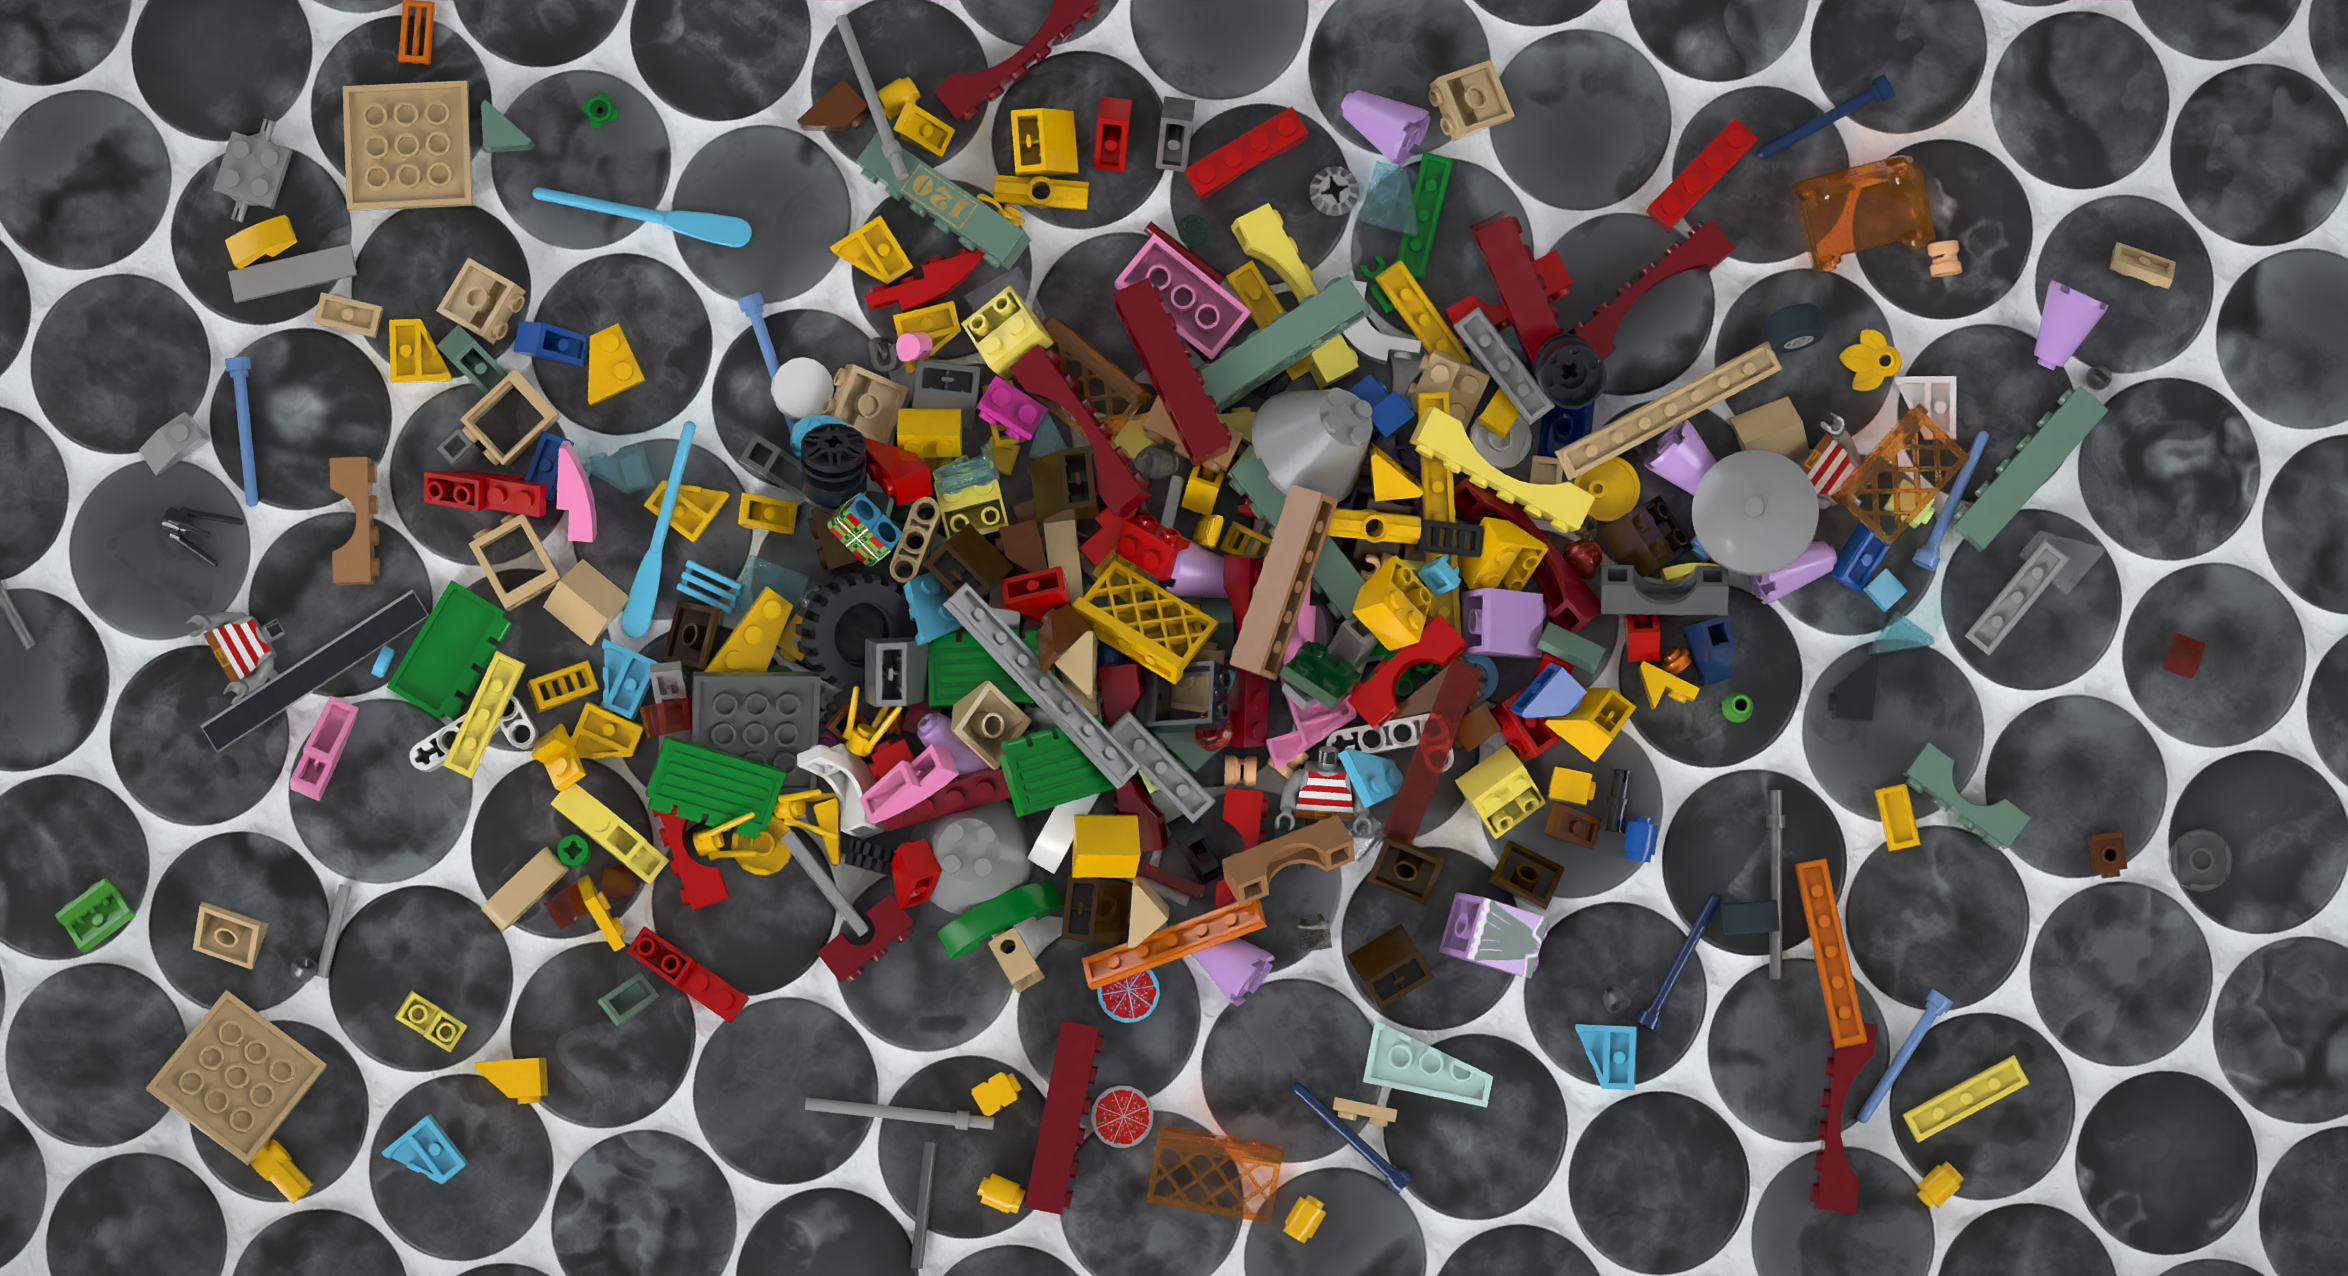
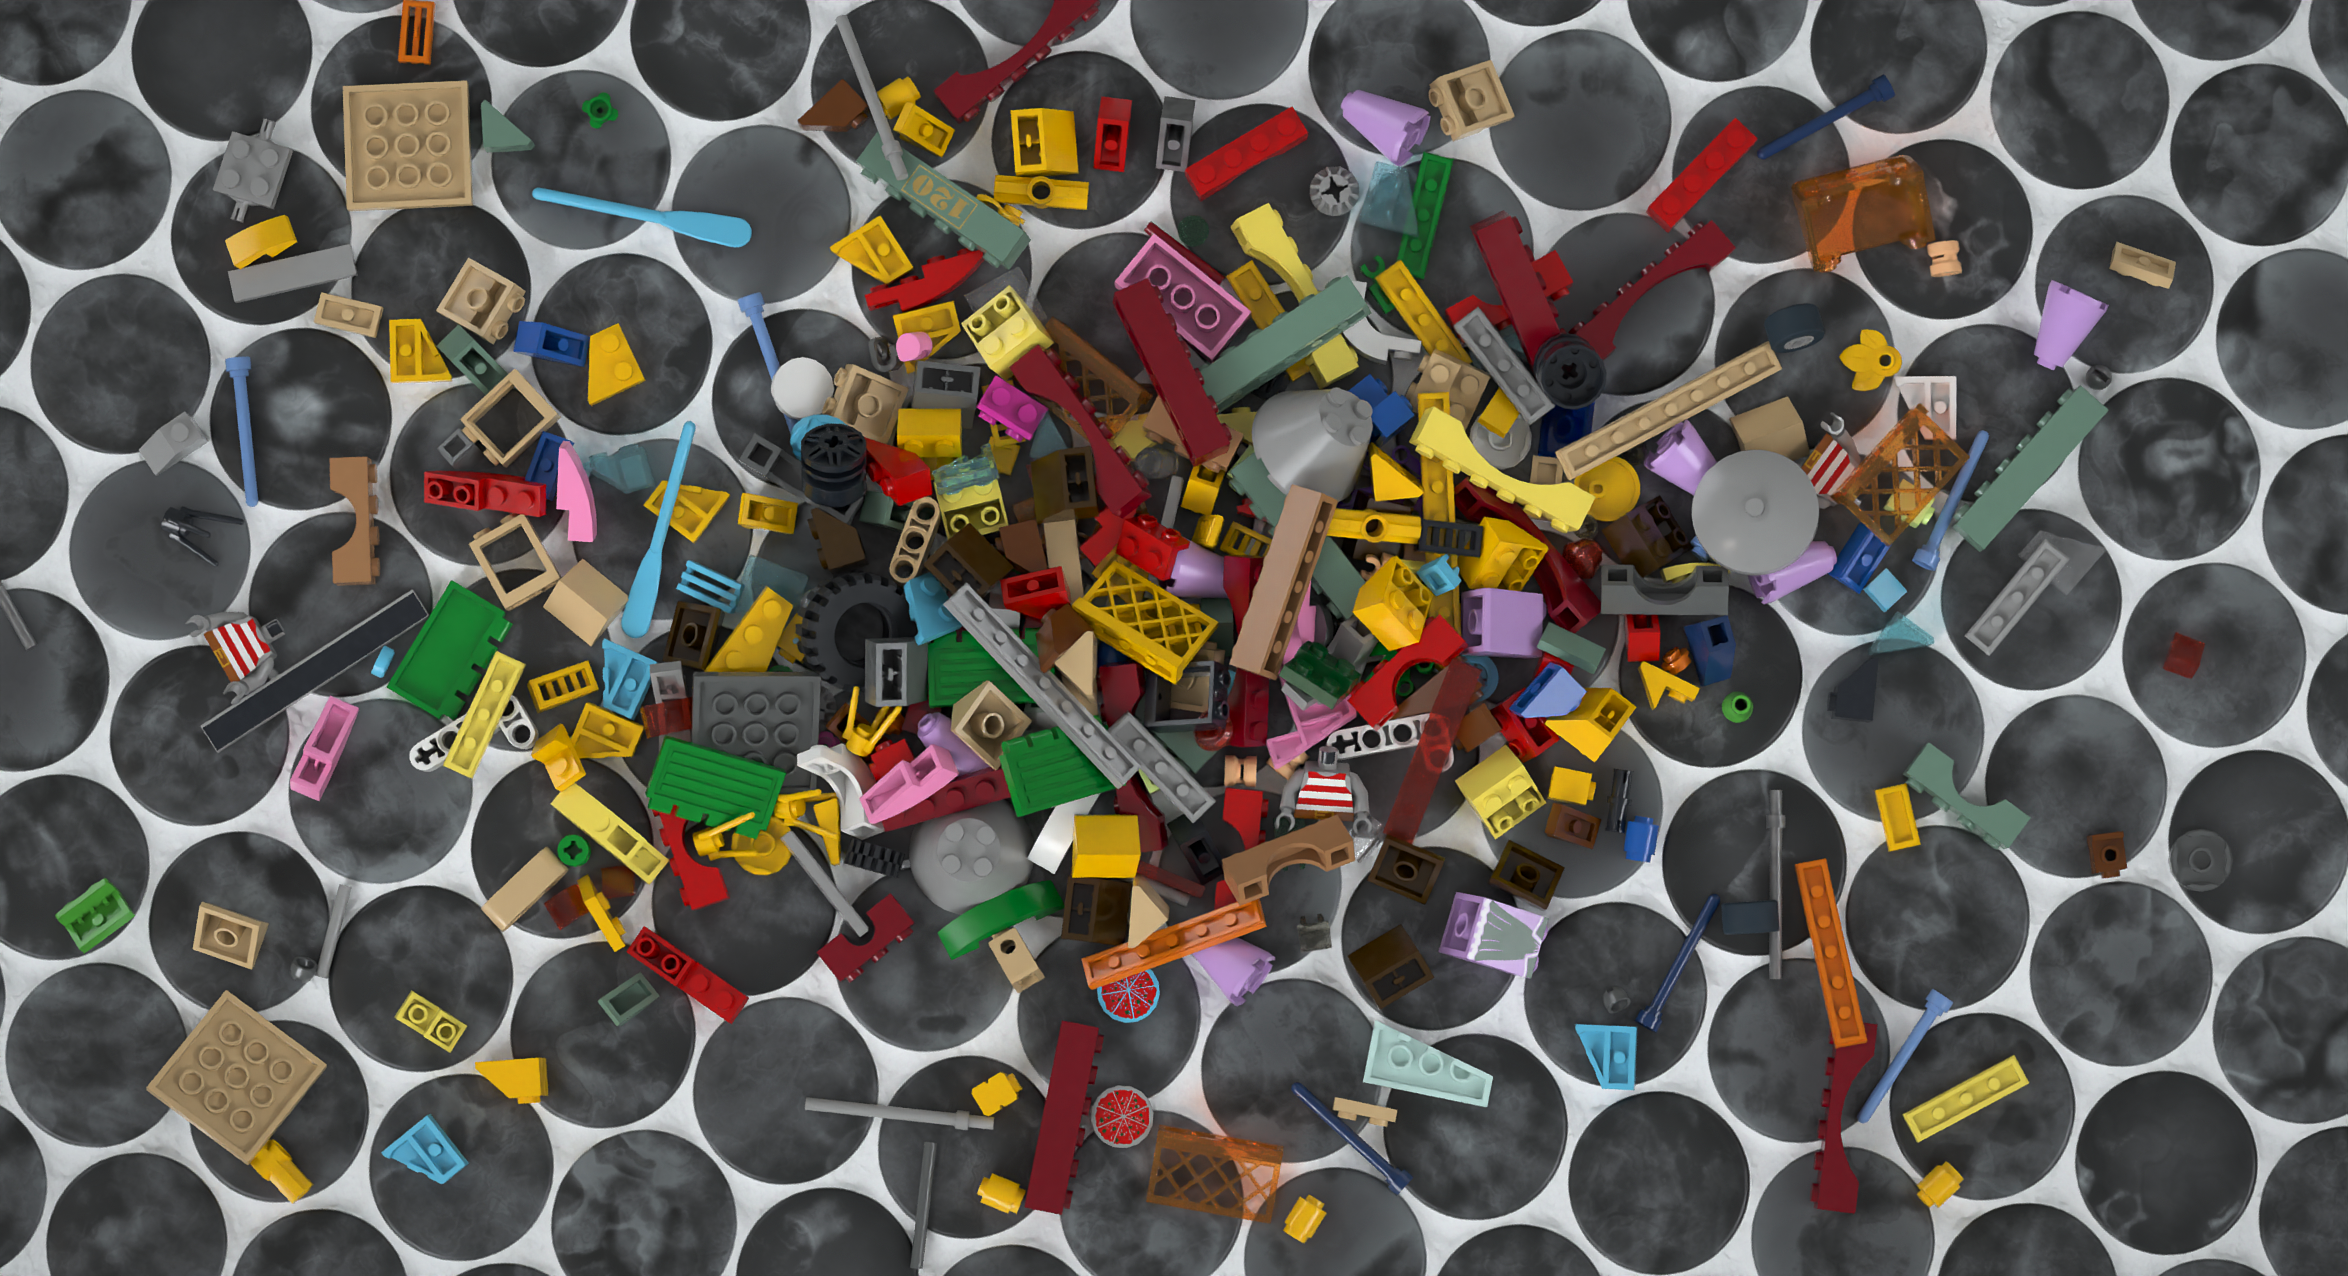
piece [827,492,903,567] -> none
red slope [891,839,942,910] -> none
medium azure wing [1338,748,1407,808] -> none

